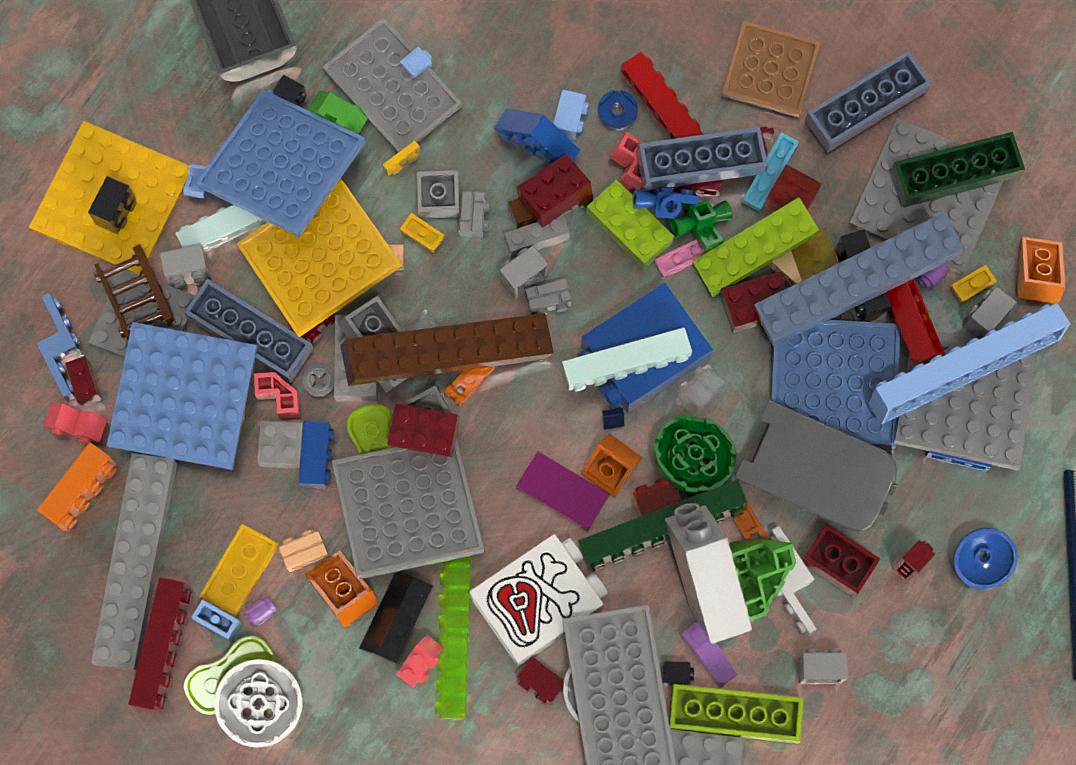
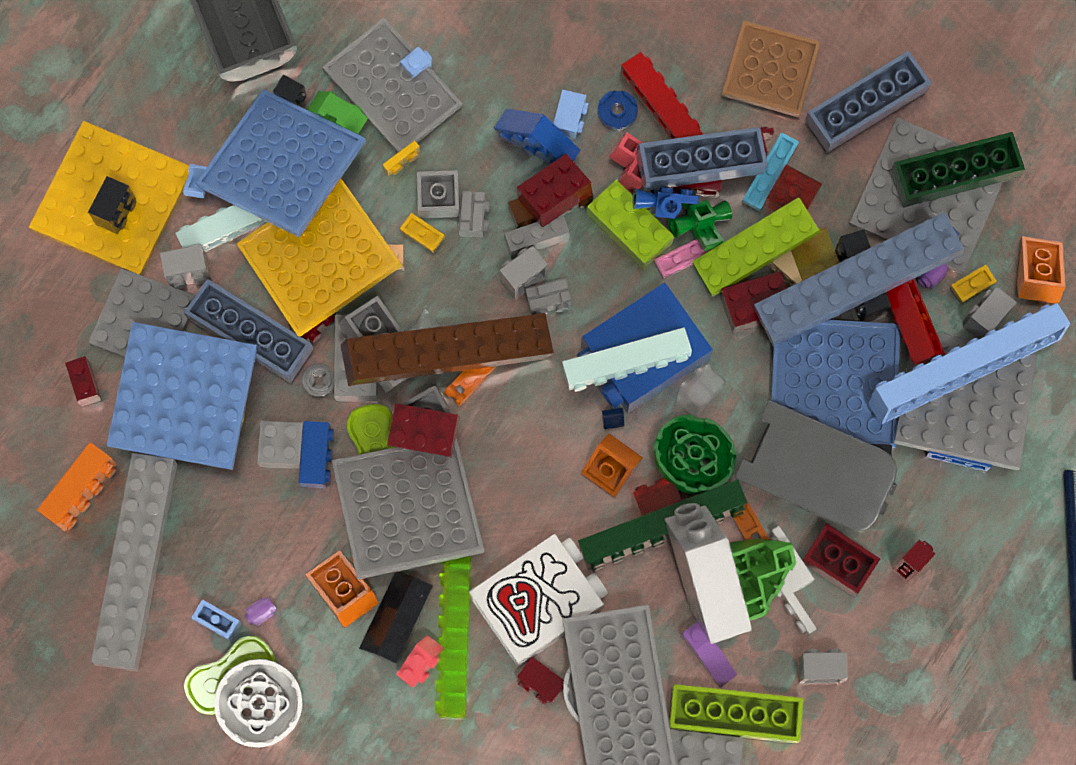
medium blue bracket [37,293,80,402] -> none
coral brick [43,403,107,444] -> none
reddish brown fence [94,245,176,341] -> none
dark red brick [128,577,193,714] -> none
yellow tile [199,523,279,618] -> none
coral brick [254,372,300,418] -> none
light nougat brick [278,529,329,572] -> none
magenta tile [516,452,610,531] -> none
black brick [663,661,694,686] -> none
blue dish [953,528,1018,589] -> none

